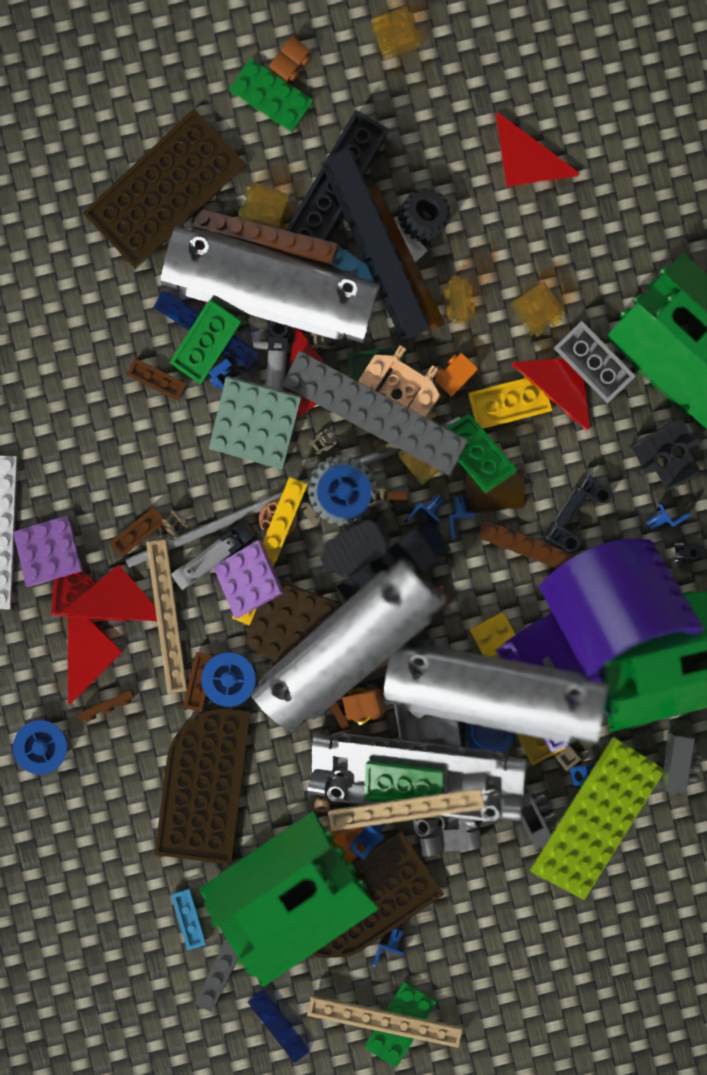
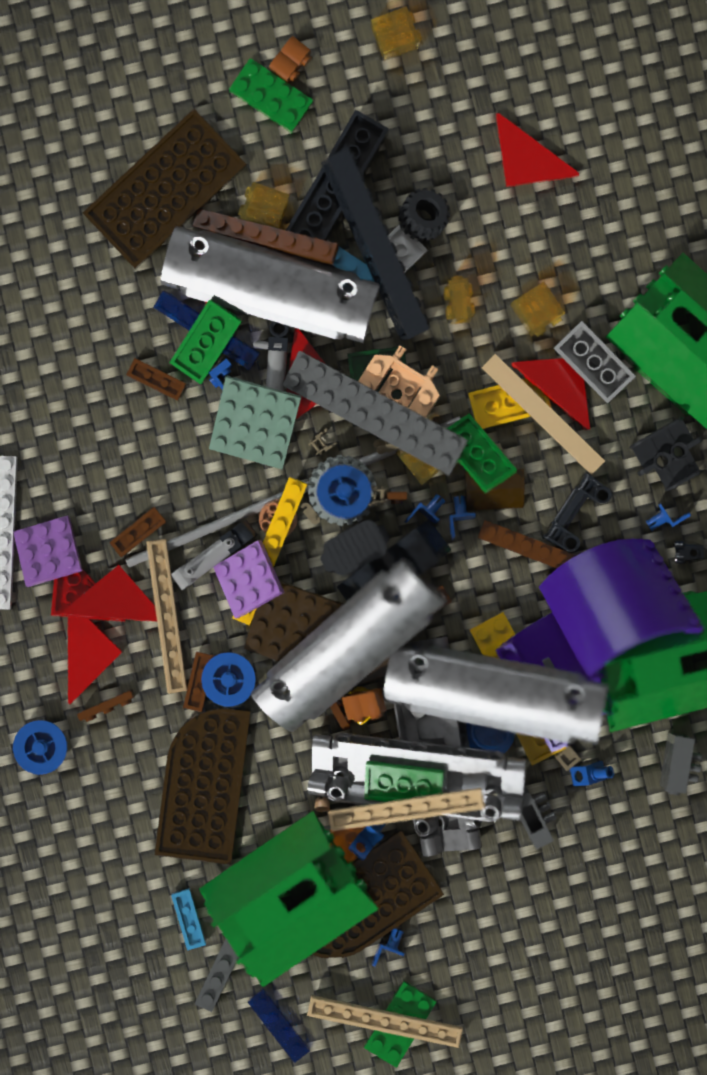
dark tan piece [162,510,189,539] -> none
dark tan piece [311,333,335,349] -> none
reddish brown tile [369,187,446,330] -> none
orange brick [434,353,478,399] -> none
lime plate [530,737,664,900] -> none
none -> tan tile [482,354,605,475]

